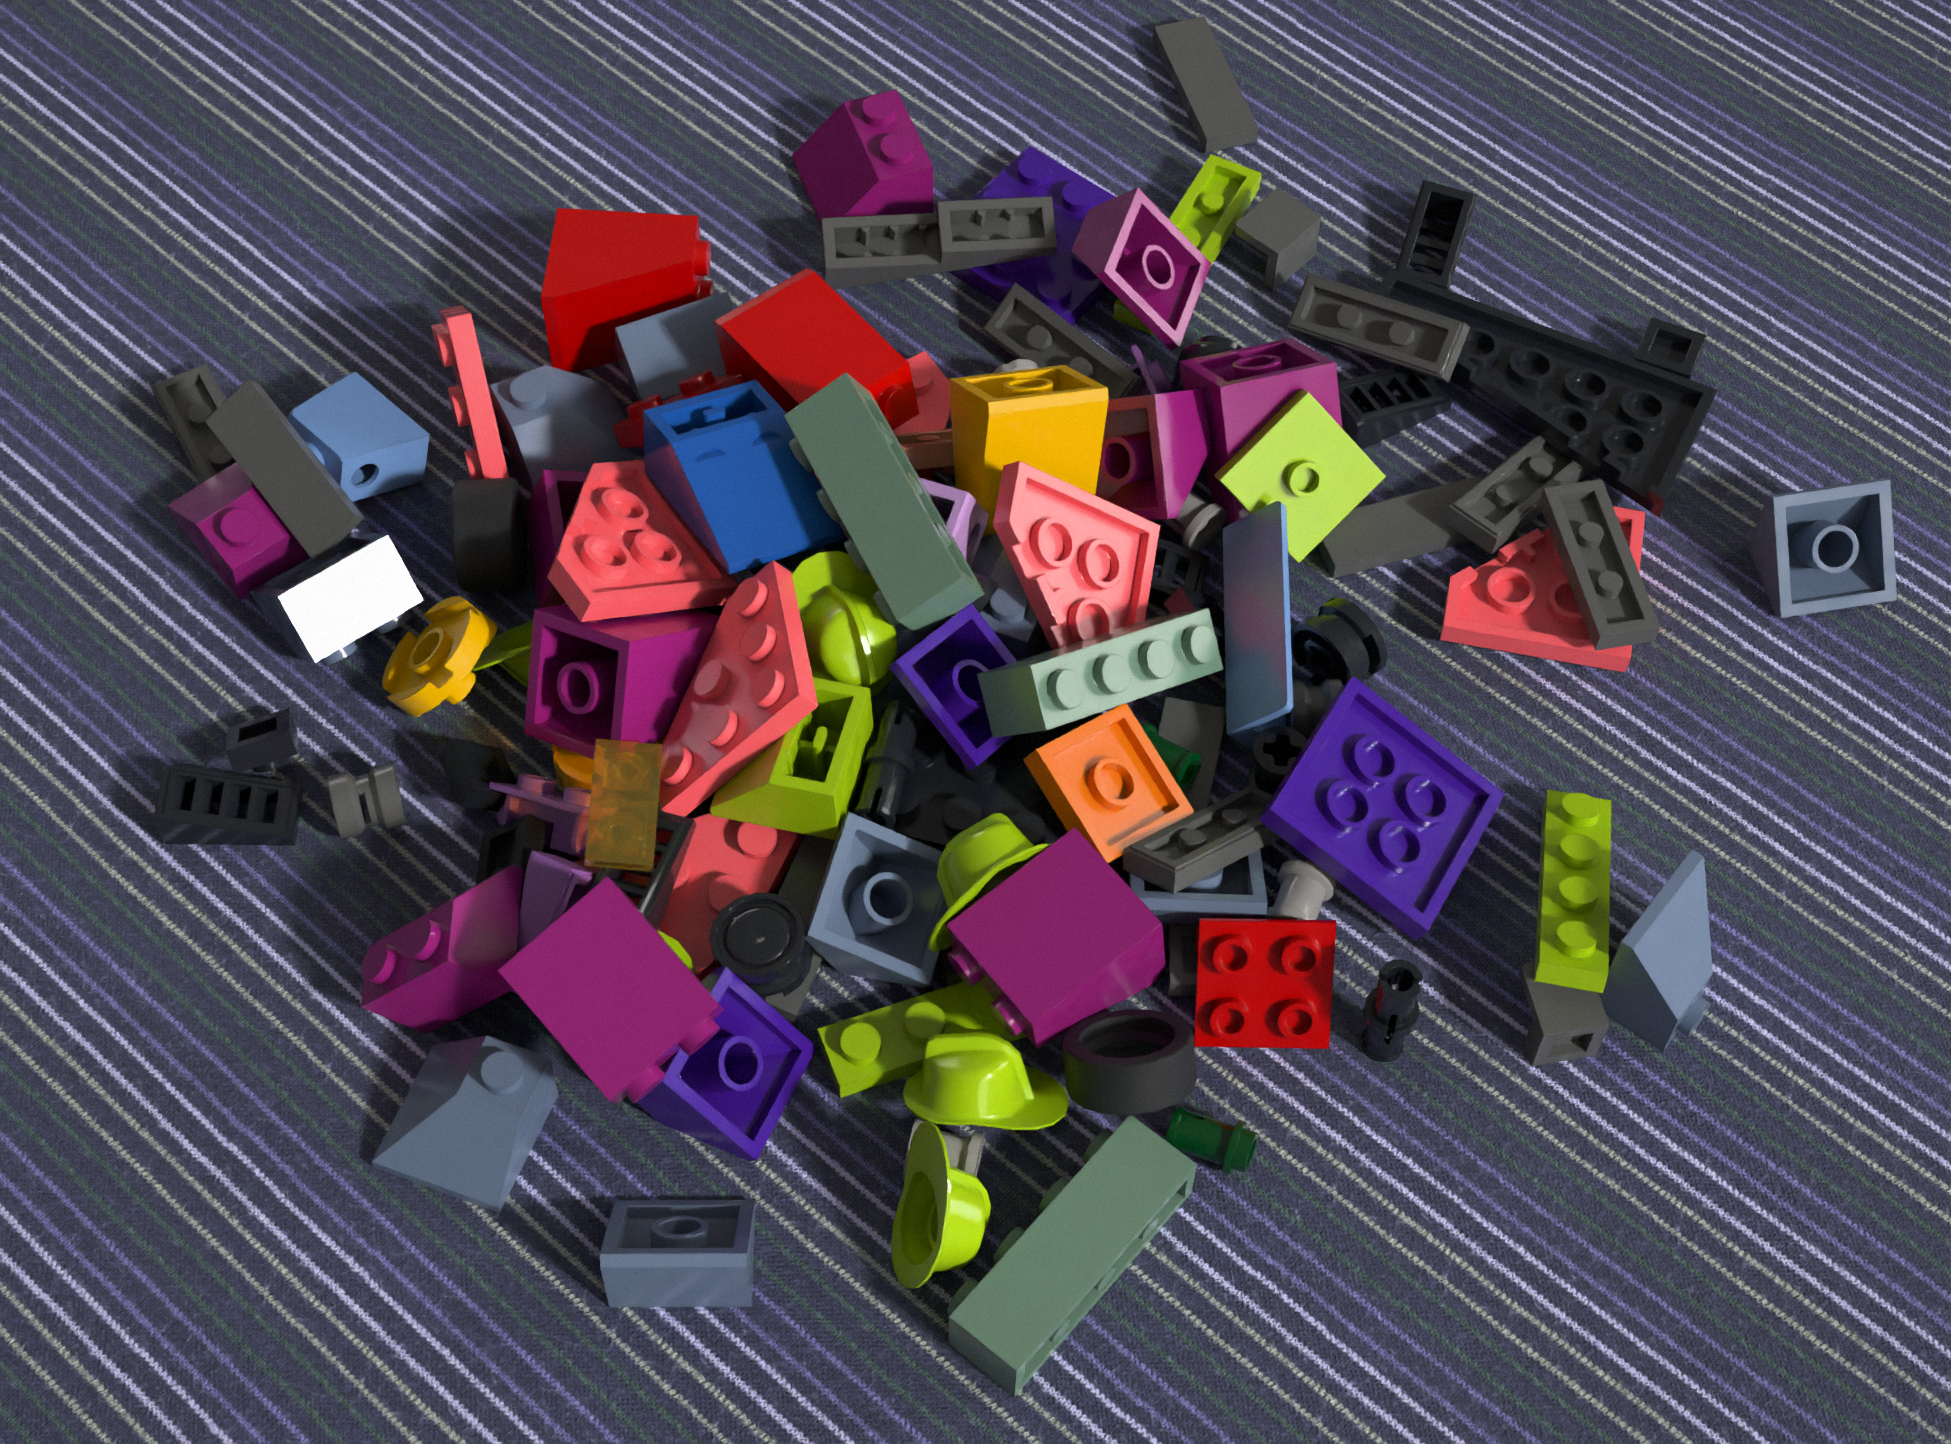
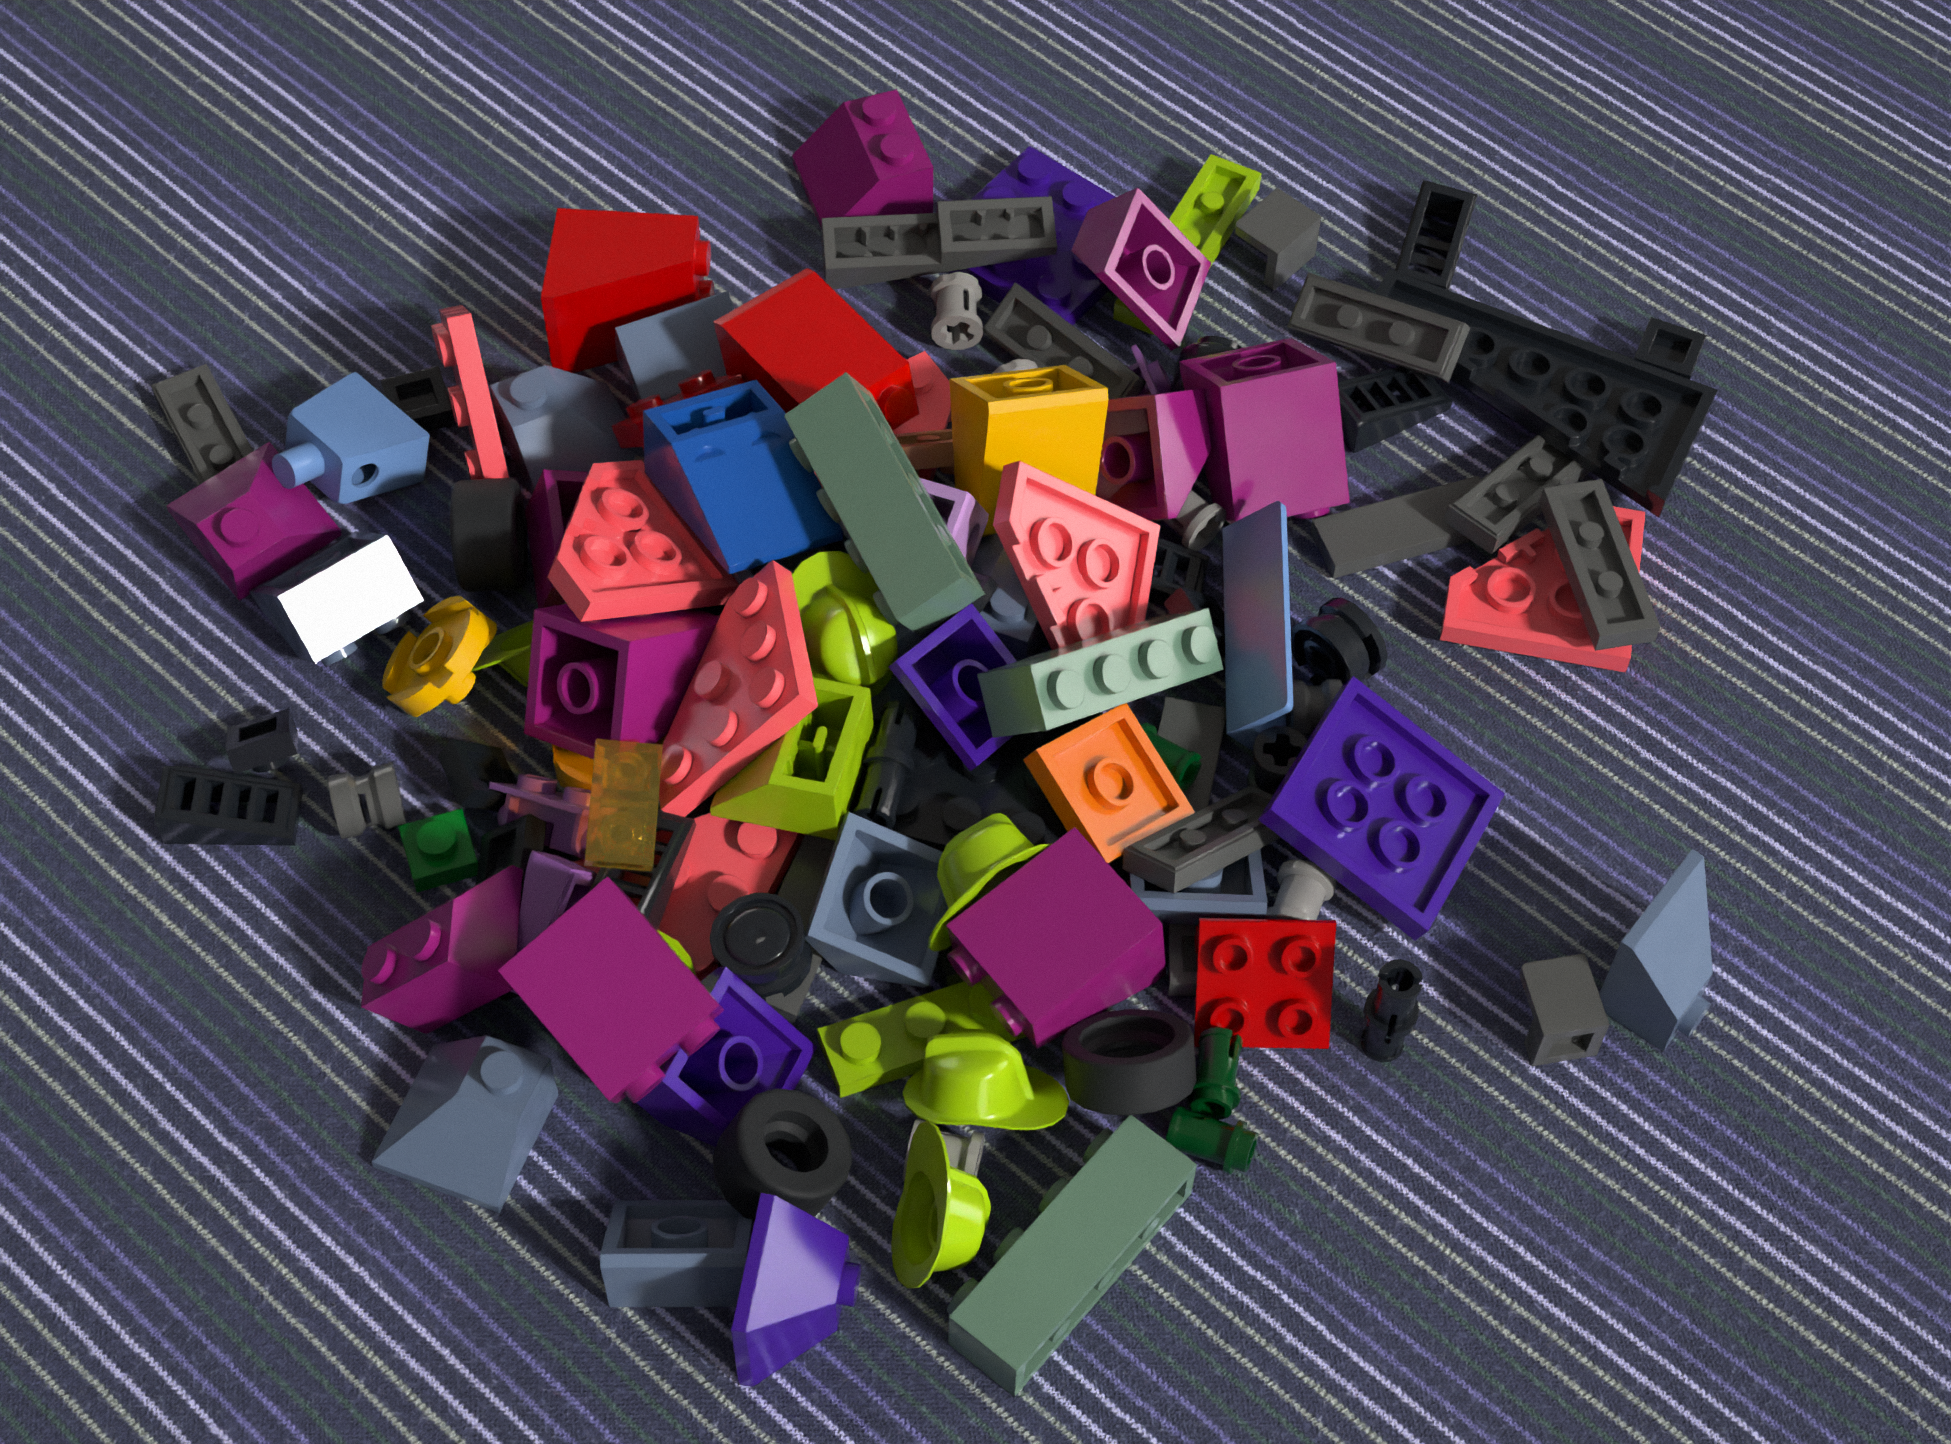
dark grey tile [205,379,365,560] -> none
dark grey tile [1153,16,1259,153] -> none
lime plate [1214,389,1386,563] -> none
lime plate [1534,789,1611,993] -> none
sand blue slope [1748,478,1897,618] -> none
none -> black plate [381,366,456,432]
none -> green plate [398,808,478,892]
none -> black tyre [712,1088,852,1222]
none -> dark purple slope [731,1193,861,1387]
none -> light grey bush [930,272,983,350]
none -> dark green pin [1187,1027,1243,1120]

